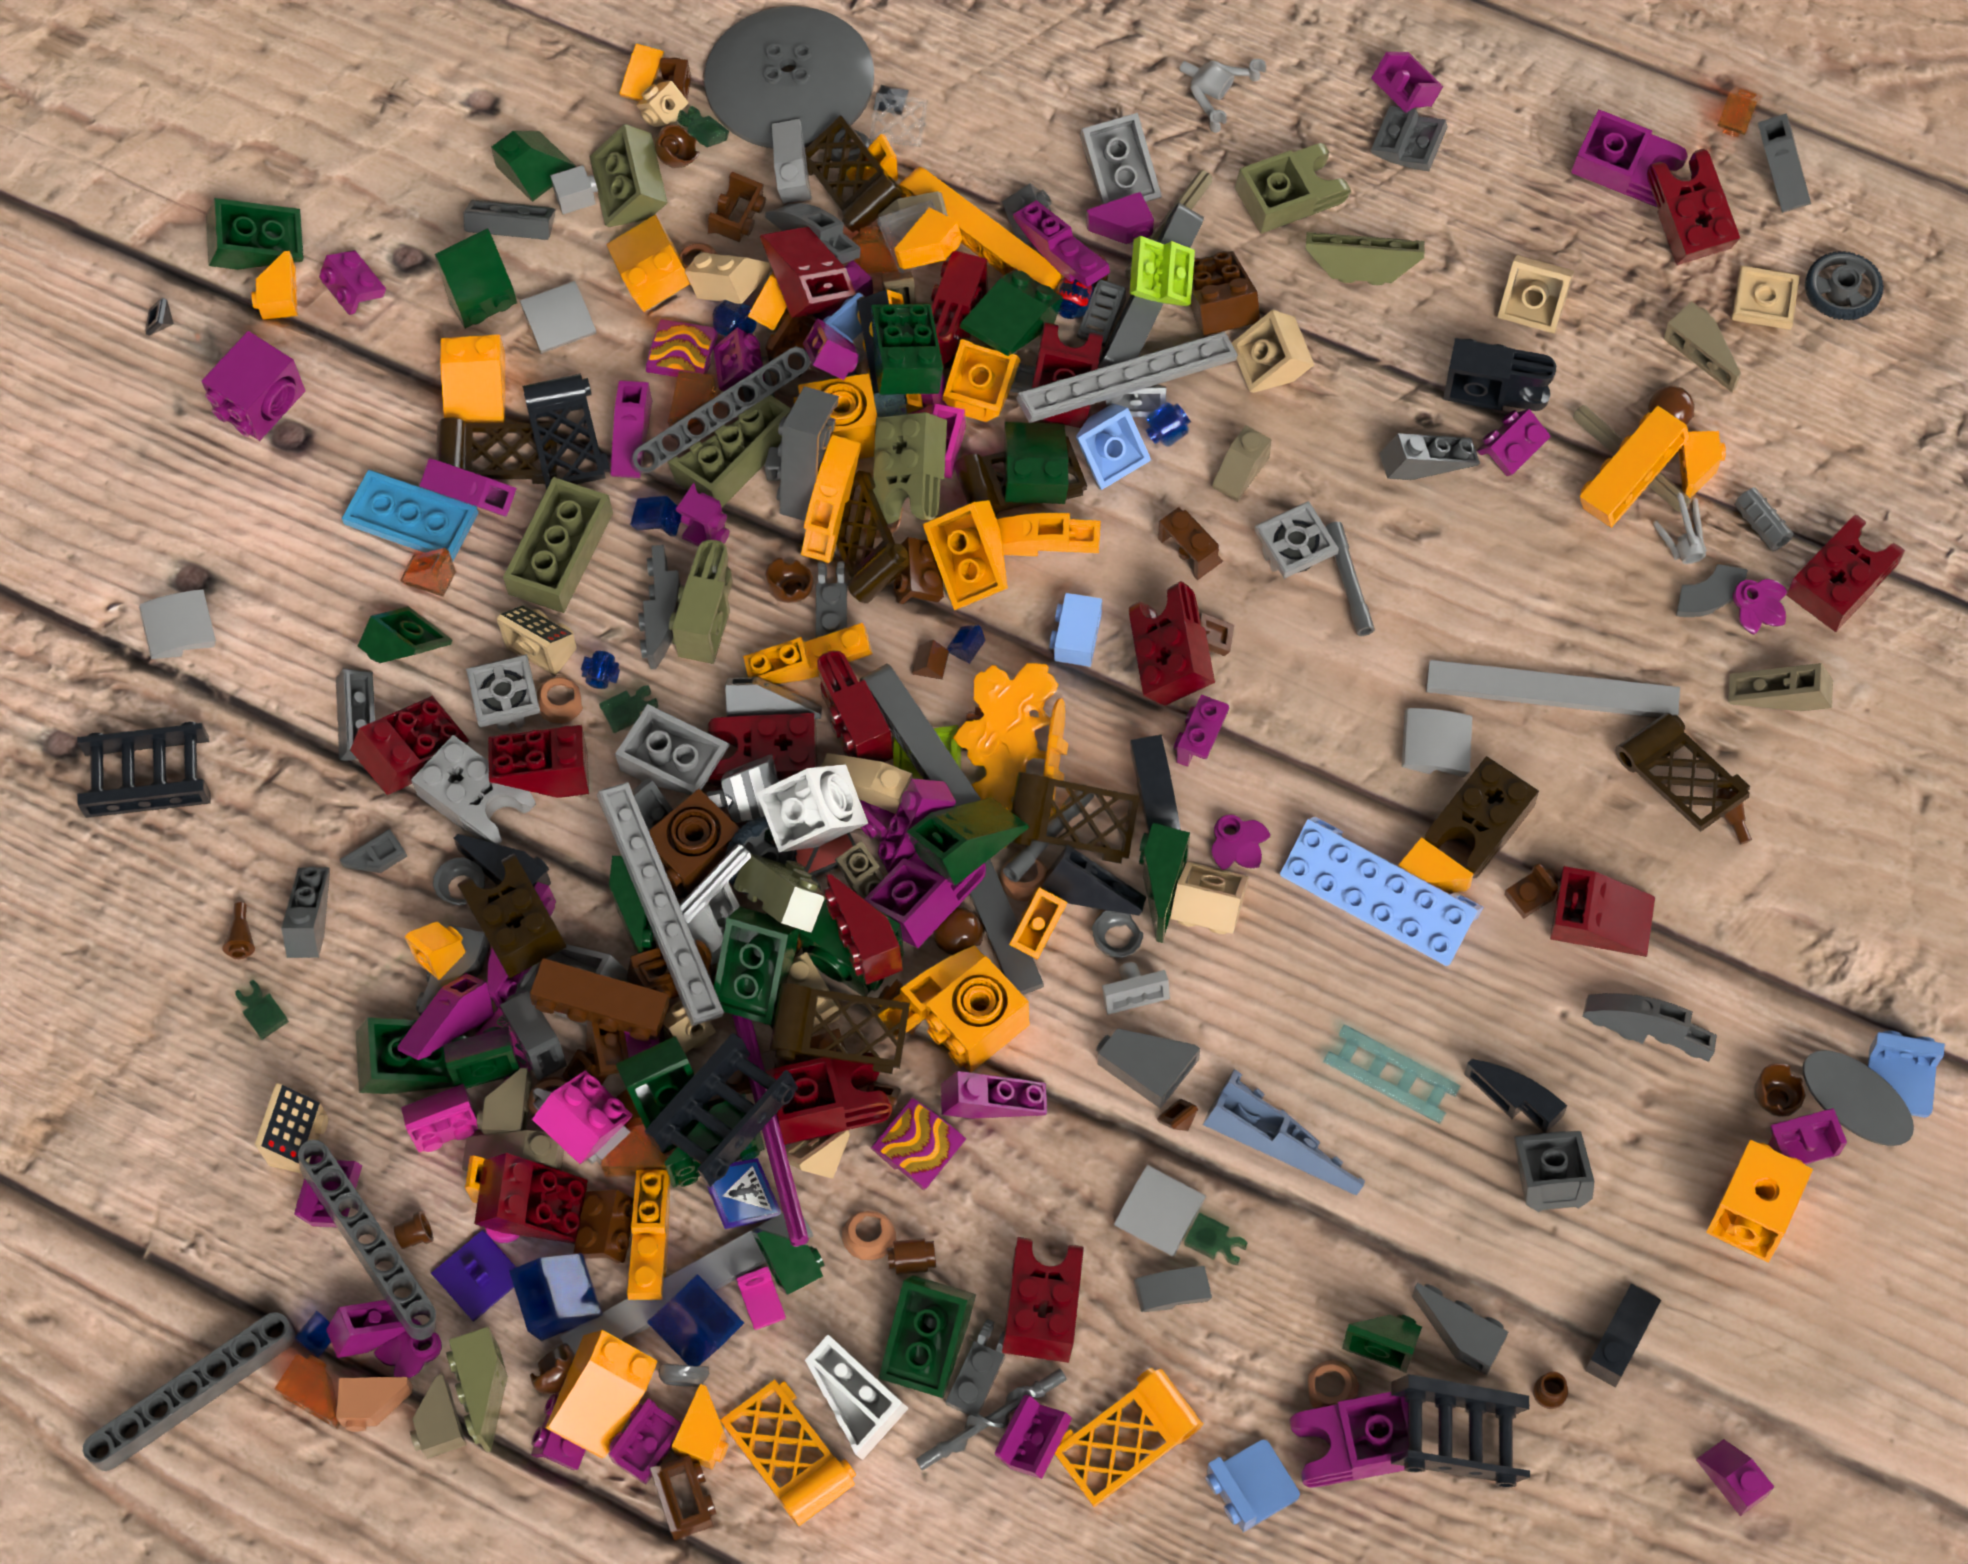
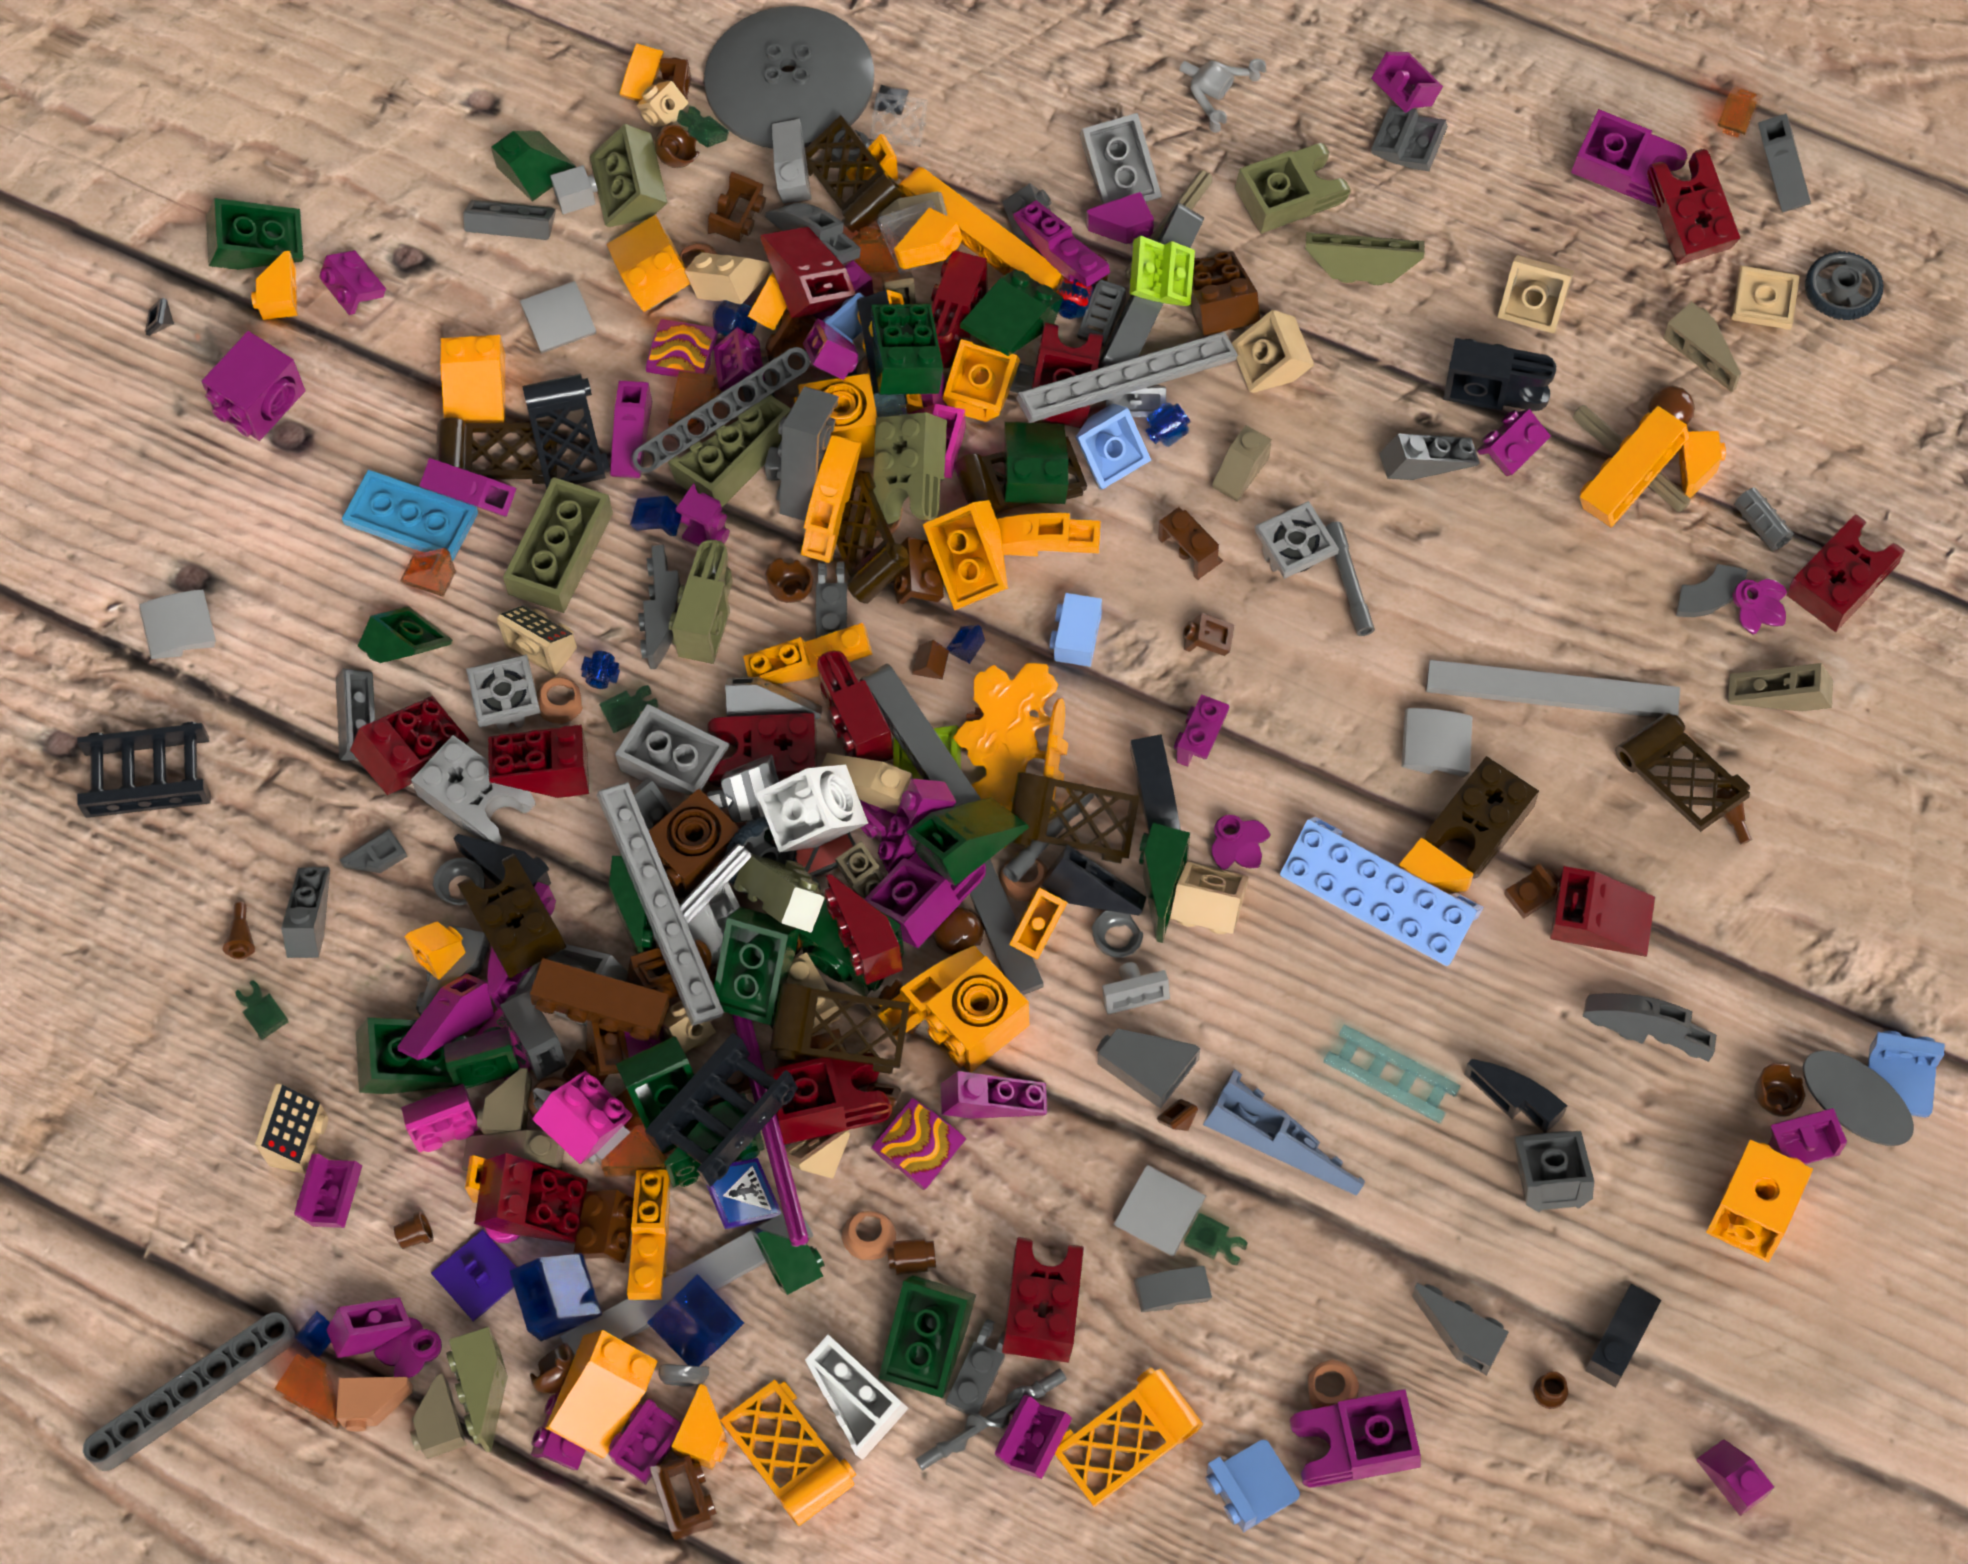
dark grey beam [298,1140,436,1340] -> none
dark green slope [435,228,517,329] -> none
dark pink bracket [736,1266,786,1330] -> none
dark red brick [1129,581,1215,706] -> none
dark green slope [1342,1315,1422,1373] -> none
black fence [1391,1374,1530,1488] -> none
light grey plant [1653,493,1707,564] -> none

